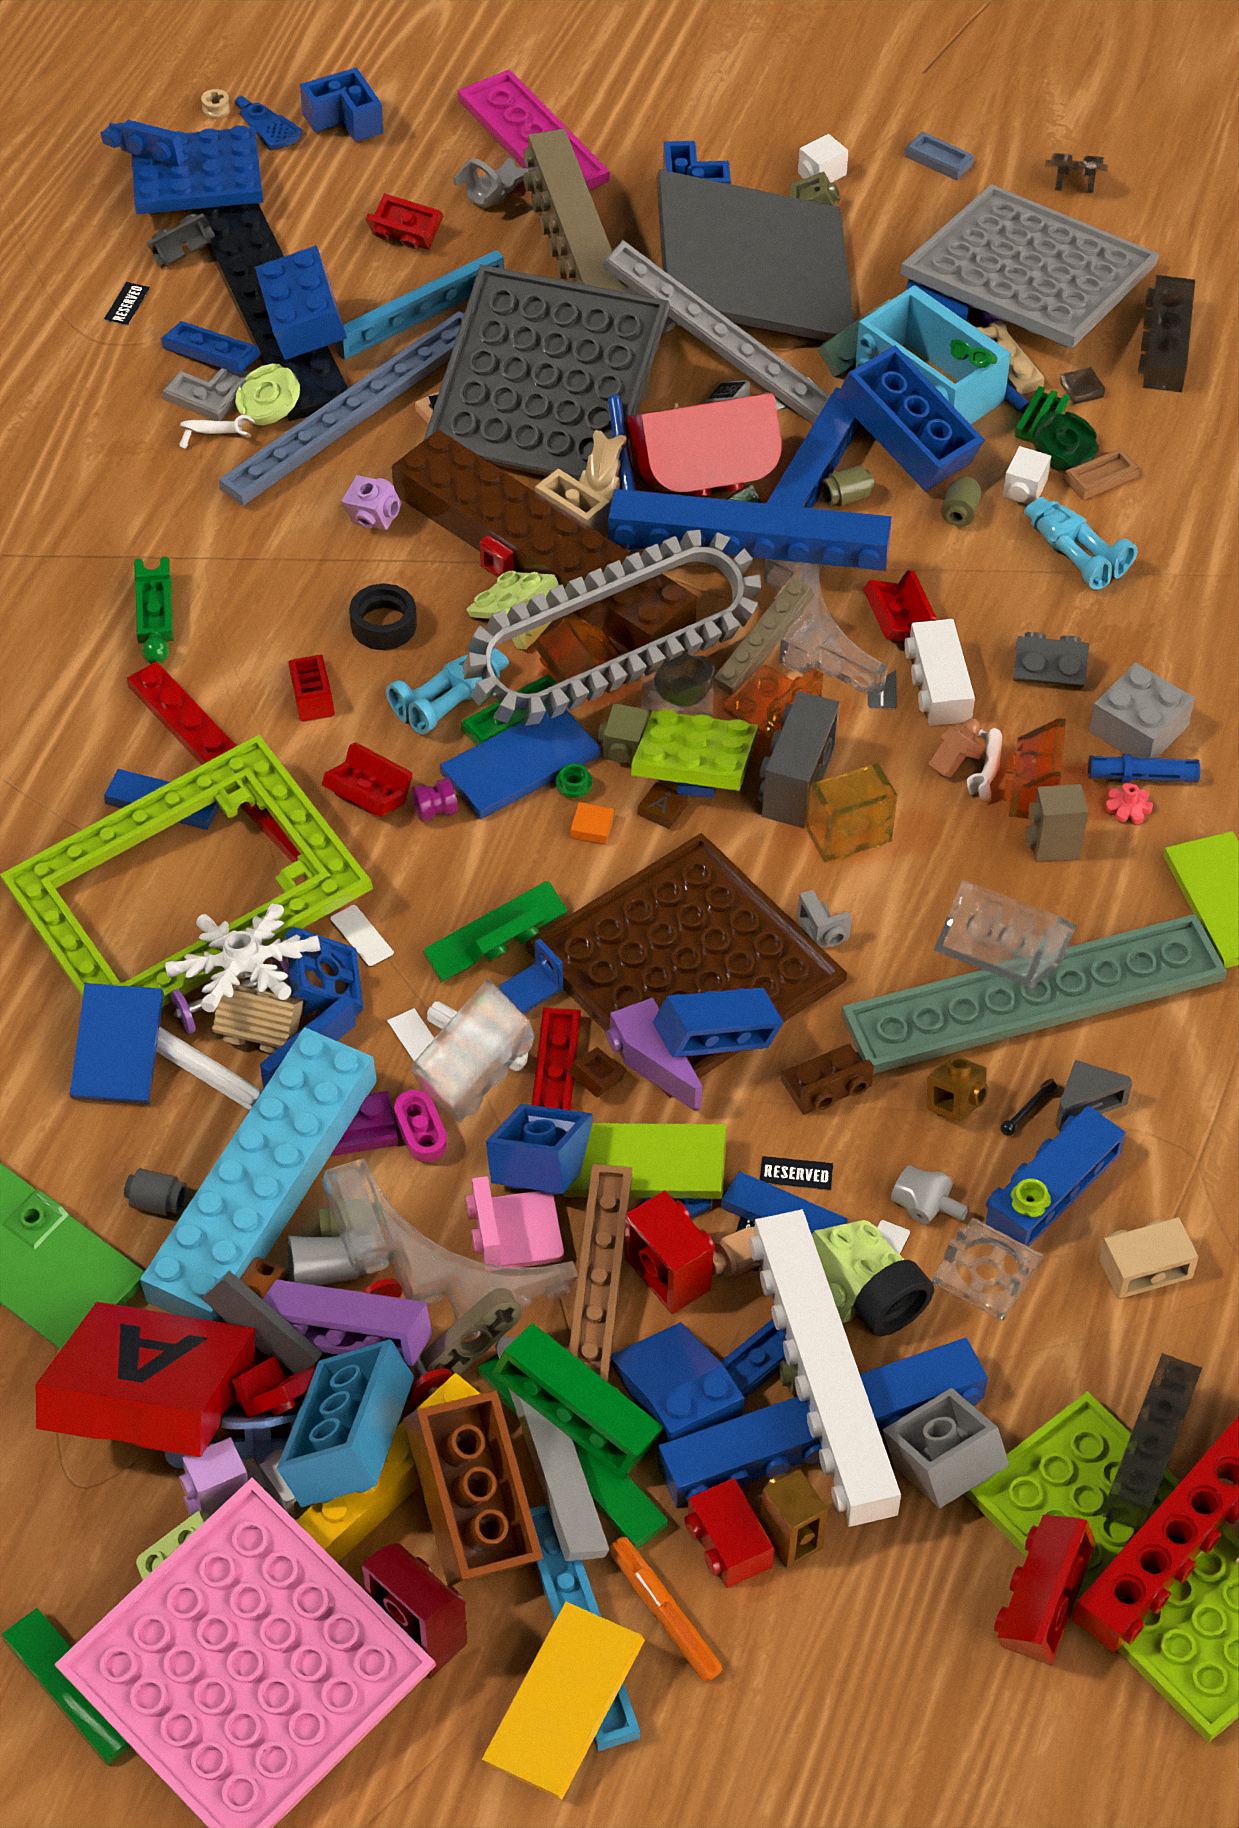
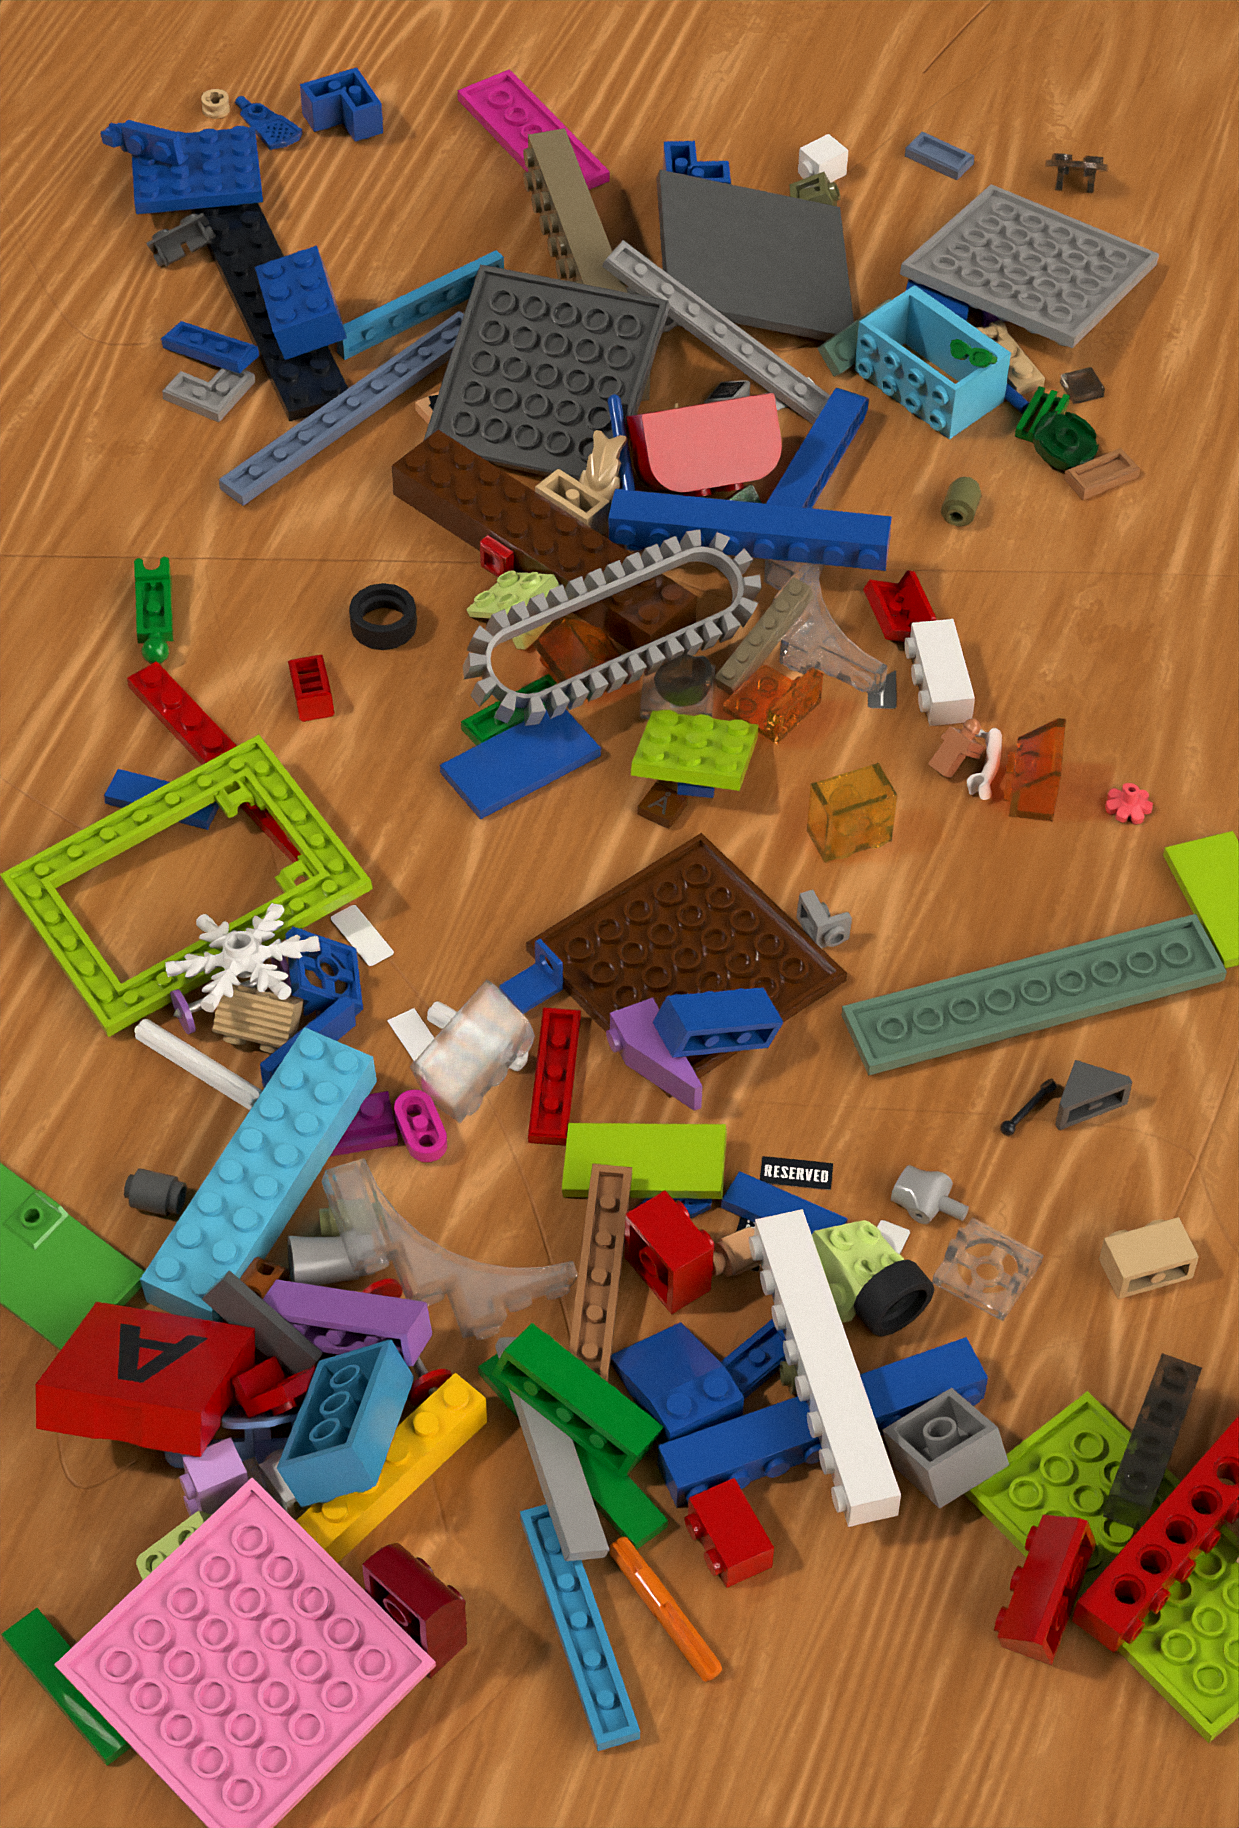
blue tile [69,983,164,1104] -> none
black sticker [104,282,150,325] -> none
white piece [179,415,256,449] -> none
yellowish green tile [235,364,300,426] -> none
red bracket [322,742,412,817] -> none
lavender brick [341,475,402,530] -> none
red bracket [365,193,444,250] -> none
medium azure piece [386,648,509,734] -> none
dark orange brick [403,1390,543,1586] -> none
magenta wheel [412,778,458,822] -> none
dark tan beam [420,1288,522,1375] -> none
green bracket [423,881,568,983] -> none
light grey hair [453,158,528,208] -> none
bright pink bracket [465,1176,564,1273] -> none
yellow tile [482,1601,645,1800] -> none
blue slope [486,1104,593,1194] -> none
green plate [556,764,592,798] -> none
reddish brown plate [569,1047,626,1098] -> none
orange tile [570,802,615,844] -> none
olive brick [598,703,649,764] -> none
dark grey brick [758,691,840,828] -> none
pearl gold brick [760,1469,828,1568] -> none
reddish brown bracket [781,1043,874,1115] -> none
olive brick [821,465,874,507] -> none
blue brick [836,345,985,492] -> none
pearl gold brick [927,1055,989,1122] -> none
clear slope [934,880,1077,989] -> none
blue brick [985,1105,1126,1253] -> none
white brick [1002,446,1051,505] -> none
lime plate [1011,1178,1051,1217] -> none
dark grey bracket [1013,632,1089,687] -> none
medium azure piece [1024,497,1138,590] -> none
dark tan brick [1025,784,1089,862] -> none
blue pin [1088,754,1200,783] -> none
light grey brick [1089,662,1195,758] -> none
clear smoke brick [1138,275,1195,393] -> none

